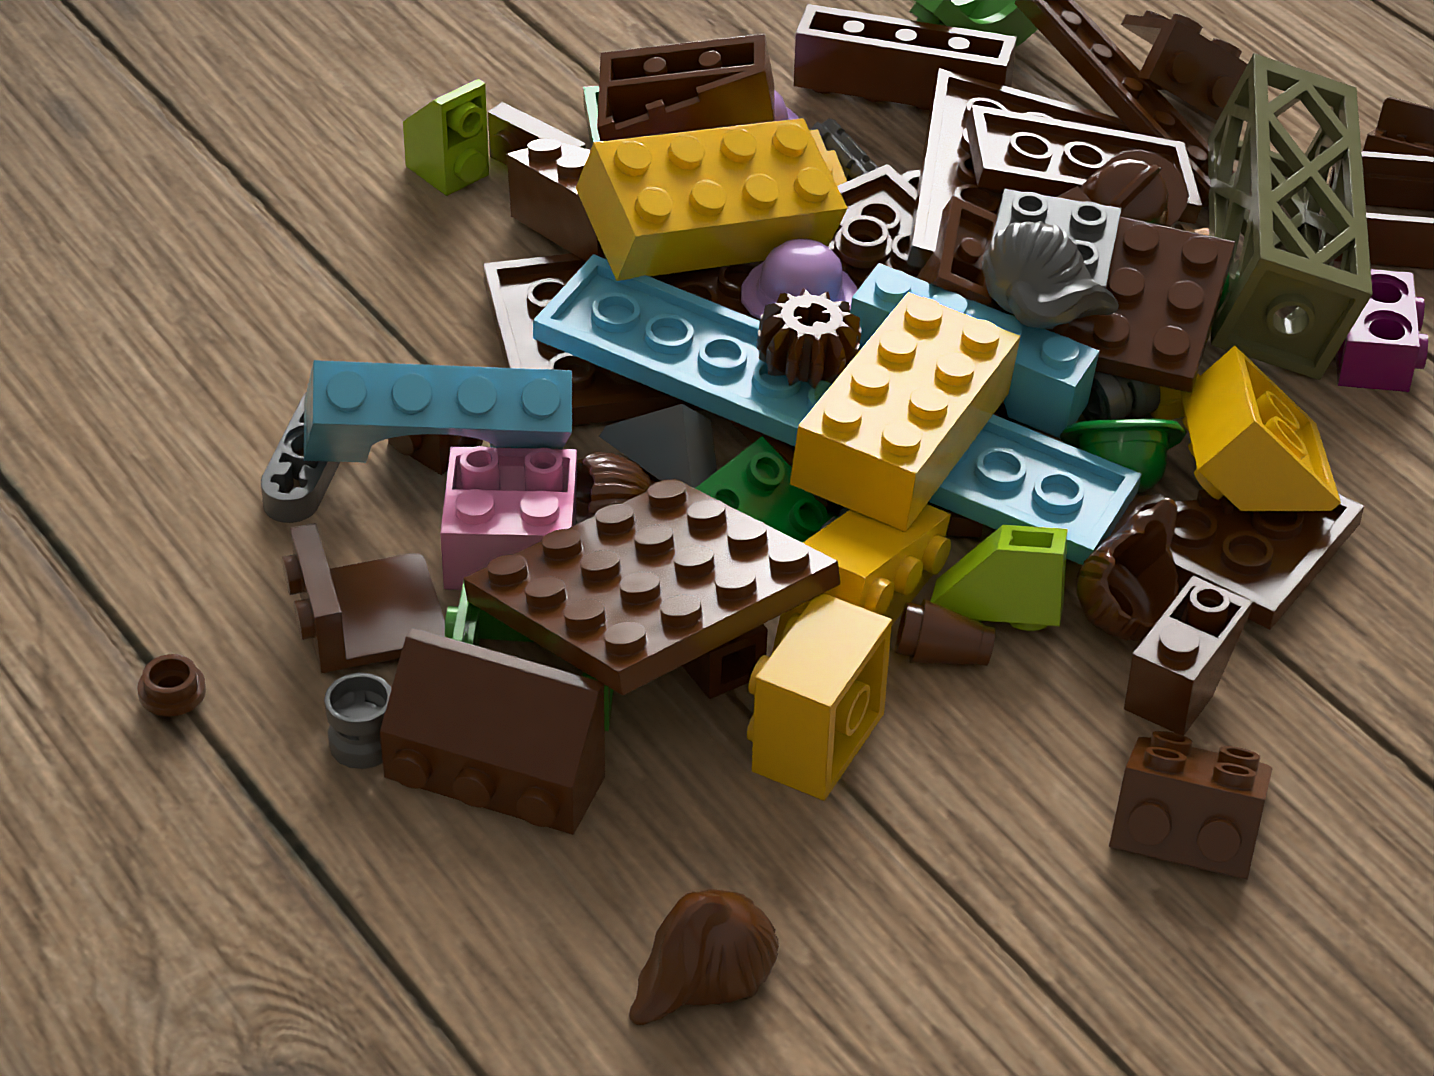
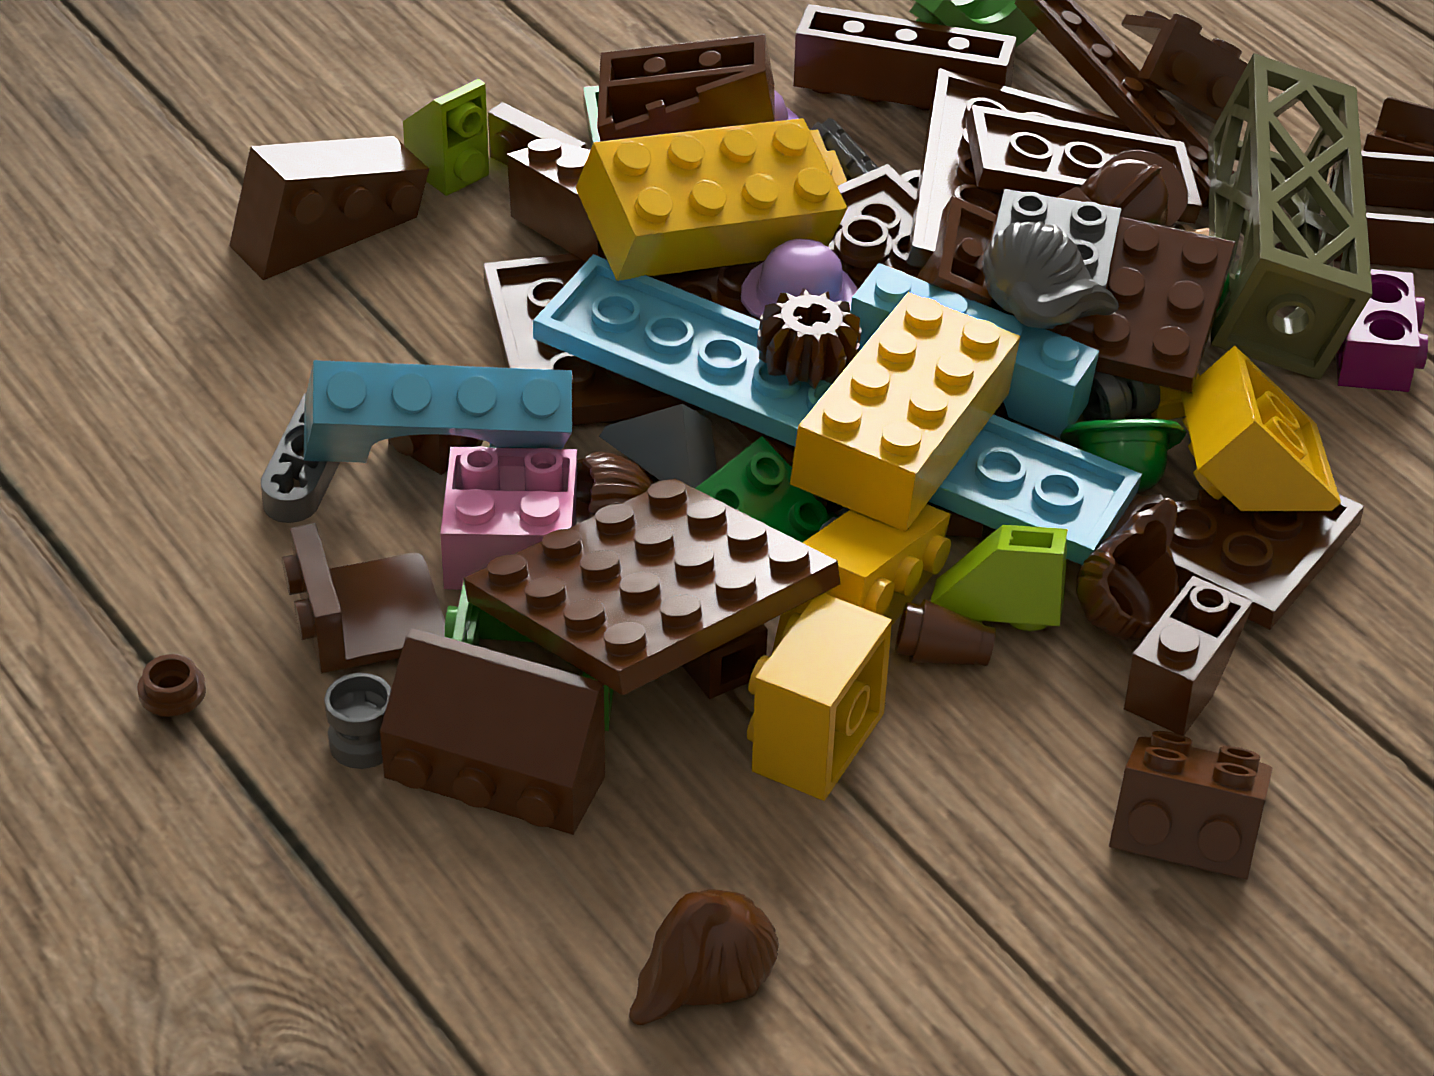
none -> reddish brown wedge [229,136,429,280]

